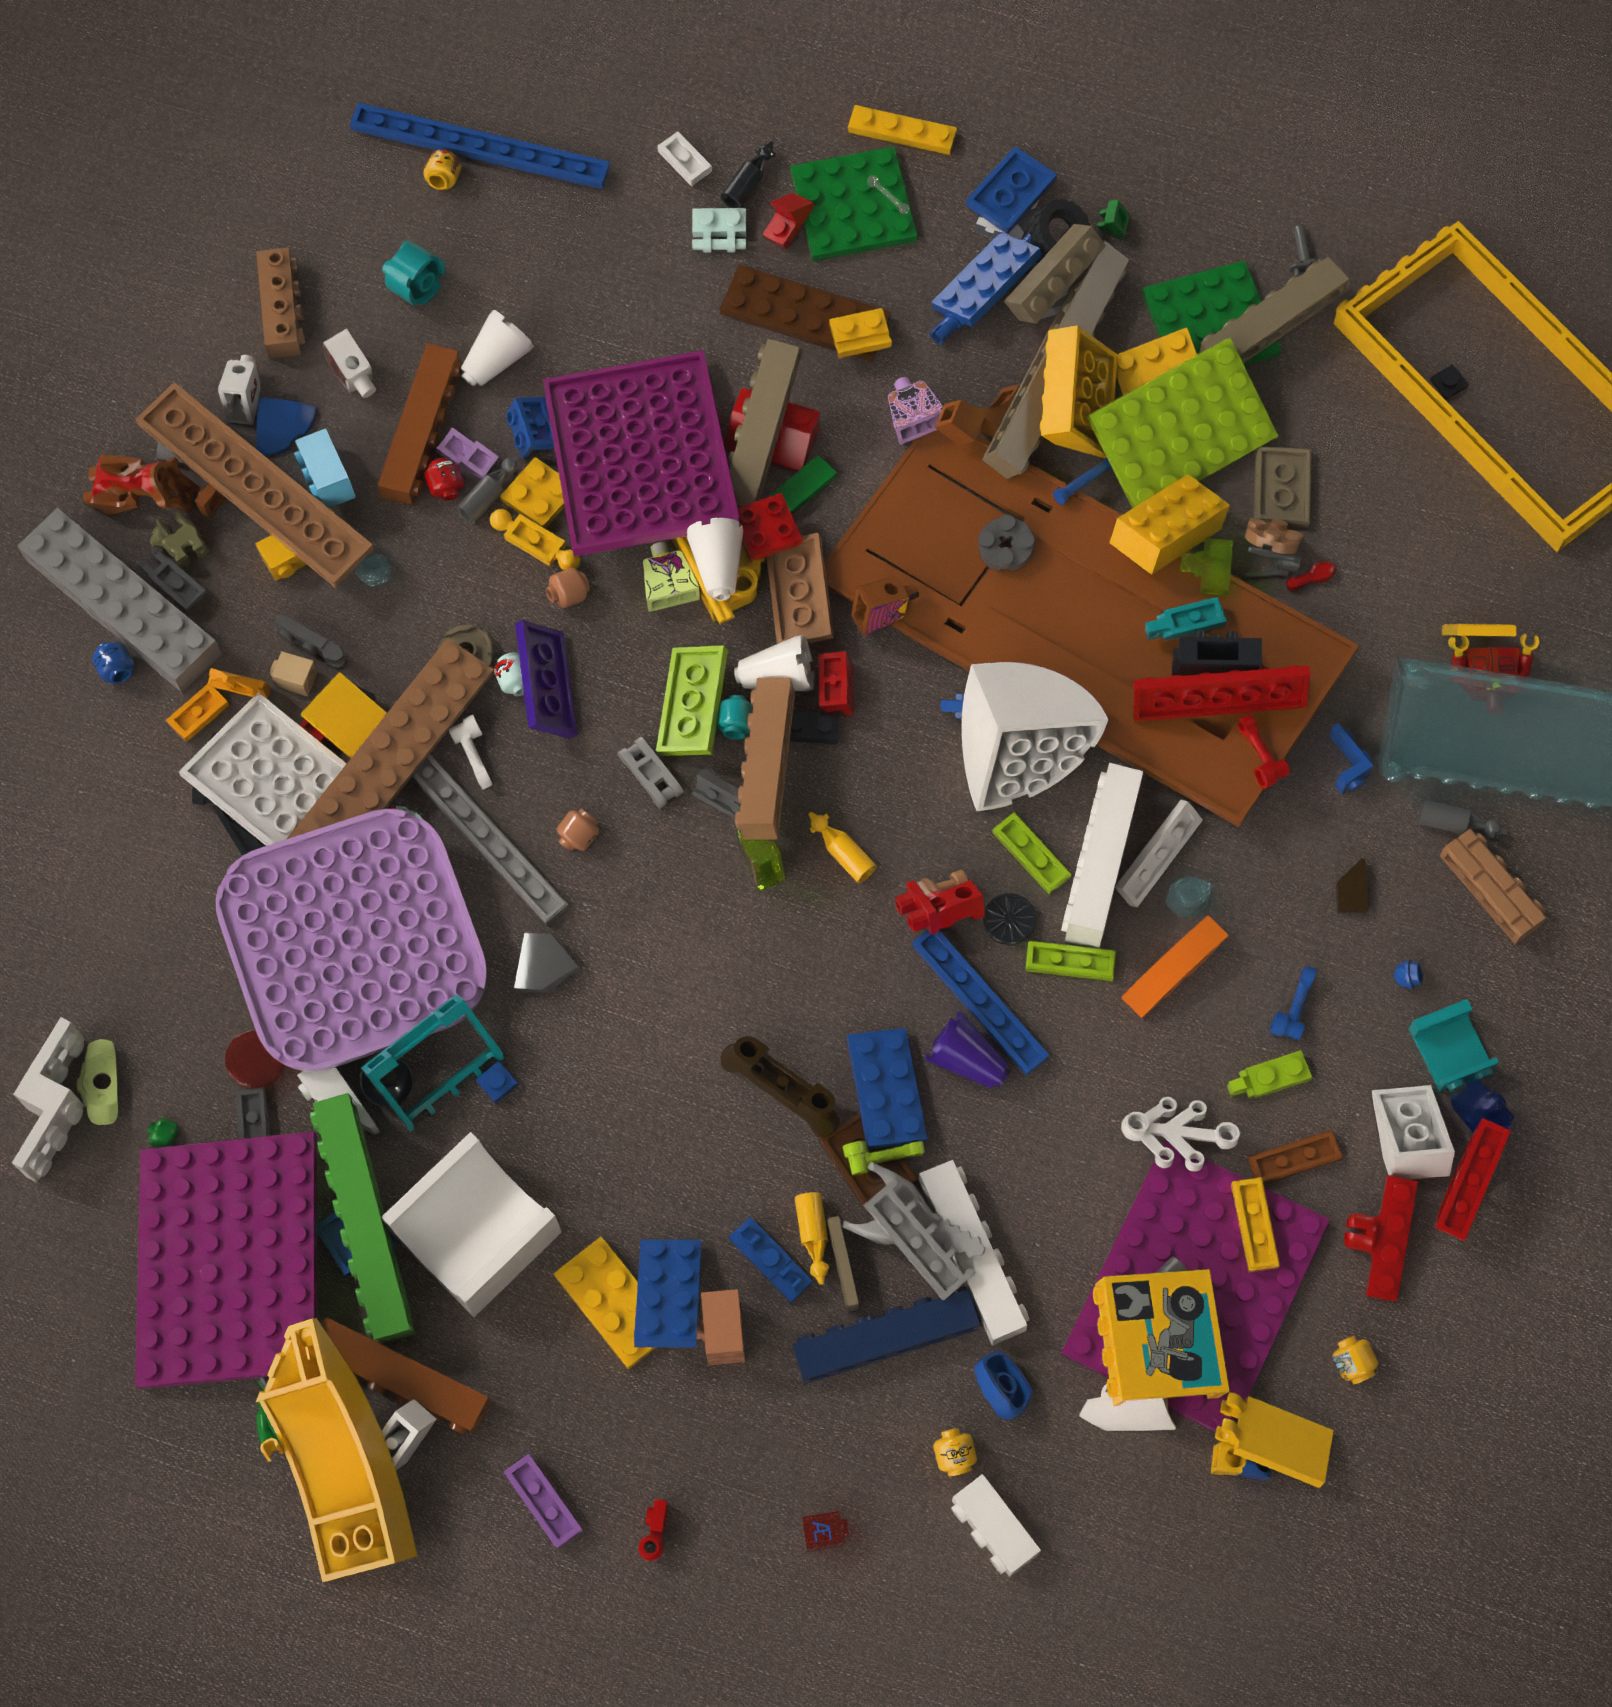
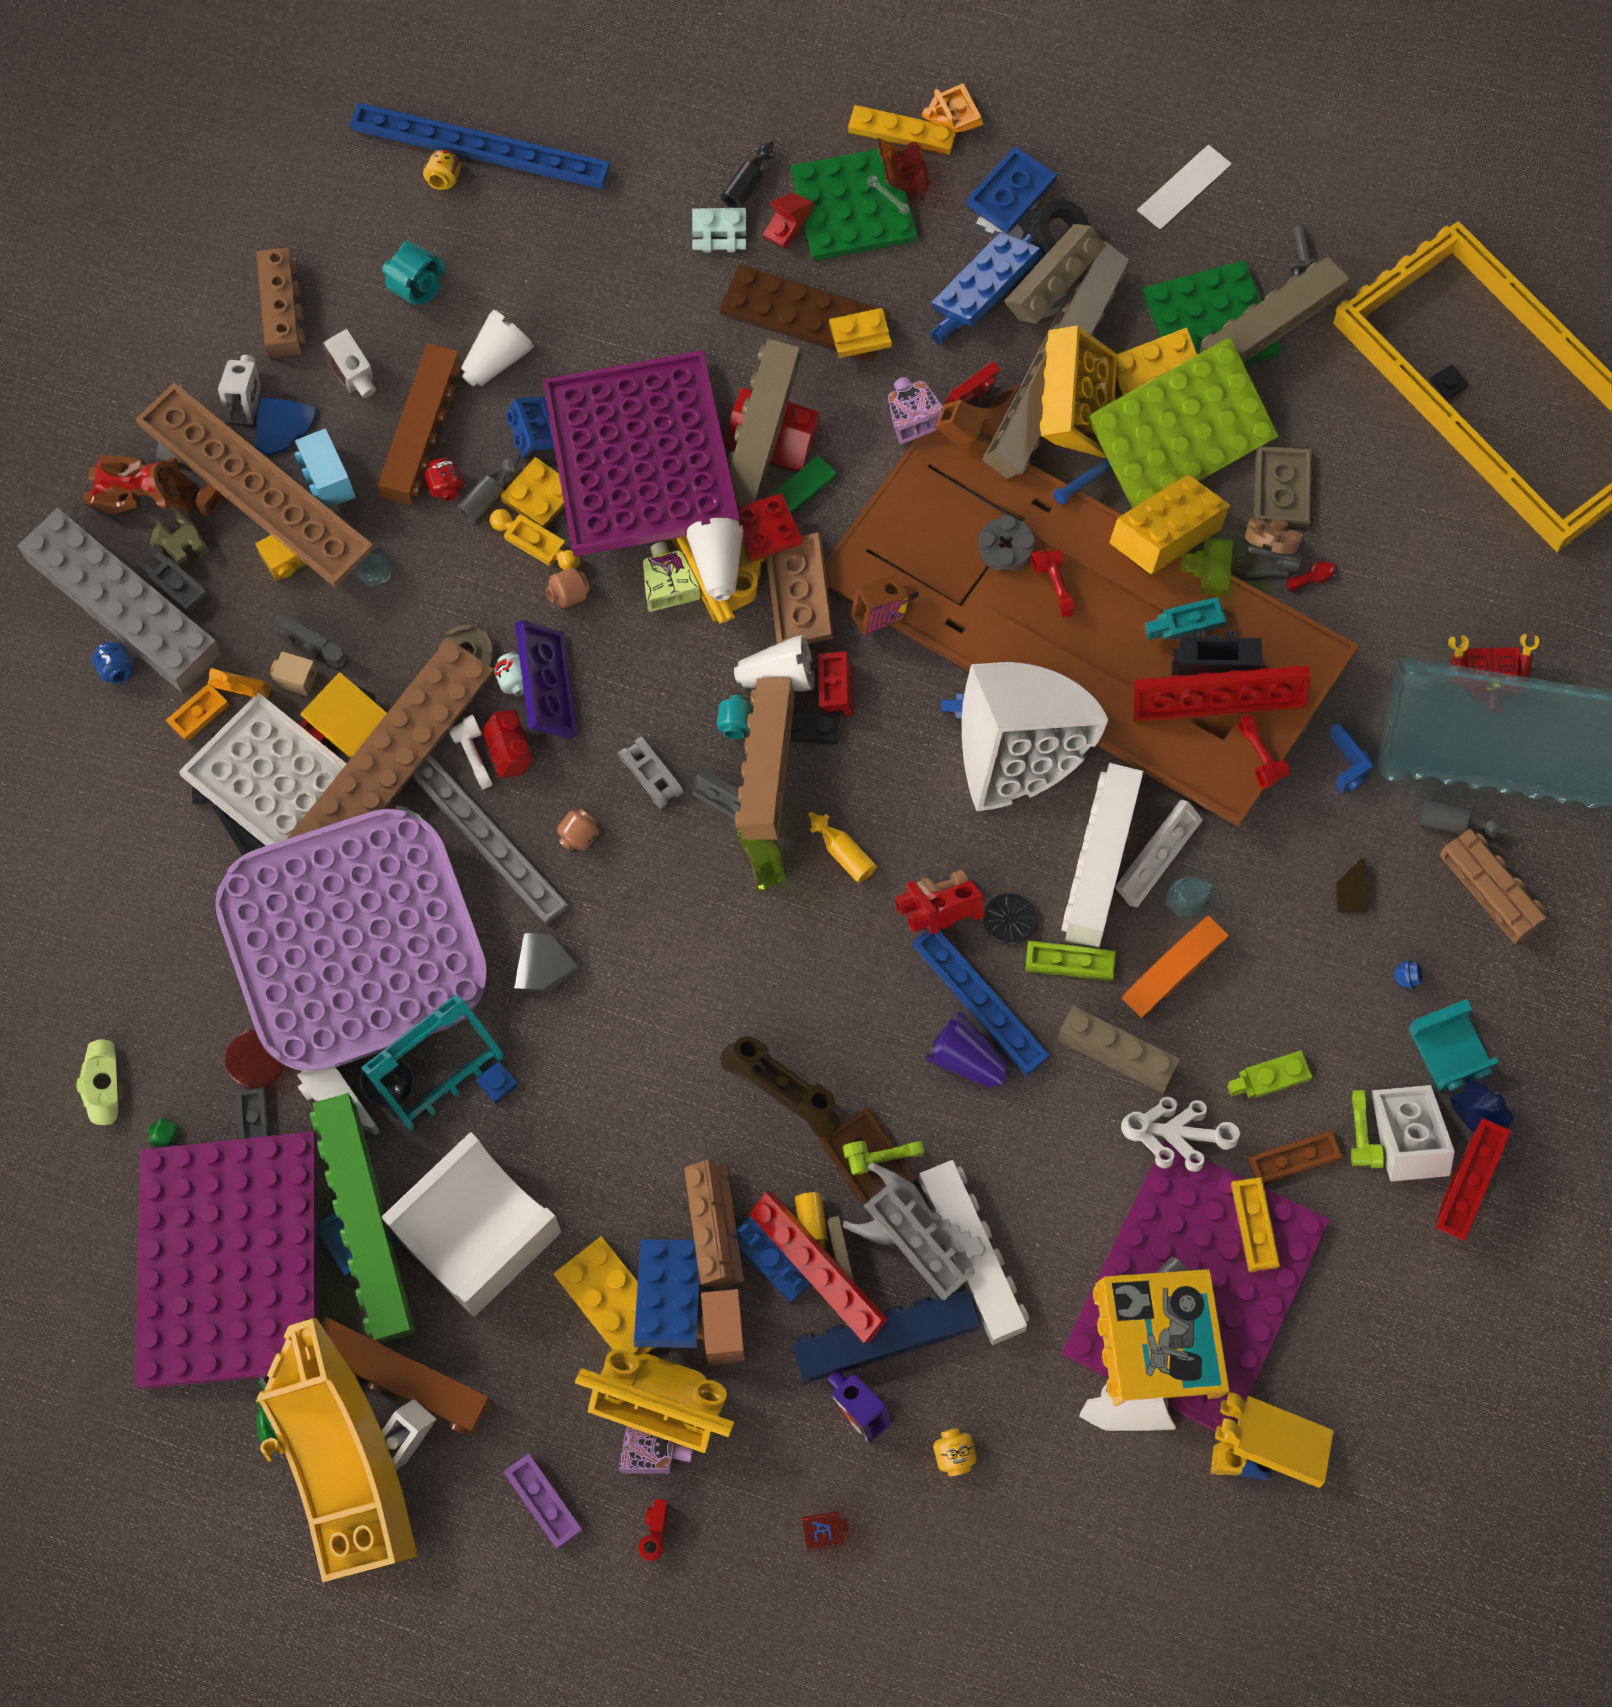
white bracket [12,1017,85,1183] -> none
lavender slope [435,427,499,479] -> none
lime plate [656,645,728,756] -> none
white plate [658,131,712,187] -> none
blue plate [846,1028,927,1150] -> none
white brick [951,1474,1041,1577] -> none
blue piece [974,1350,1033,1420] -> none
lime tile [992,812,1072,895] -> none
green tile [1097,199,1130,238] -> none
blue brick [1269,965,1317,1041] -> none
yellow head [1332,1336,1378,1384] -> none
red plate [1344,1175,1418,1302] -> none
yellow tile [1442,624,1516,636] -> none
none -> red brick [482,710,534,778]
none -> yellow brick [575,1349,734,1453]
none -> torso [618,1426,693,1474]
none -> medium nougat brick [684,1160,744,1289]
none -> plate [749,1192,888,1343]
none -> dark purple torso [826,1370,892,1444]
none -> clear red hinge [877,138,930,200]
none -> light orange slope [922,83,983,132]
none -> red plate [943,361,1000,406]
none -> red brick [1031,549,1075,617]
none -> dark tan brick [1057,1006,1180,1094]
none -> white sticker [1137,145,1232,229]
none -> lime brick [1351,1090,1383,1169]

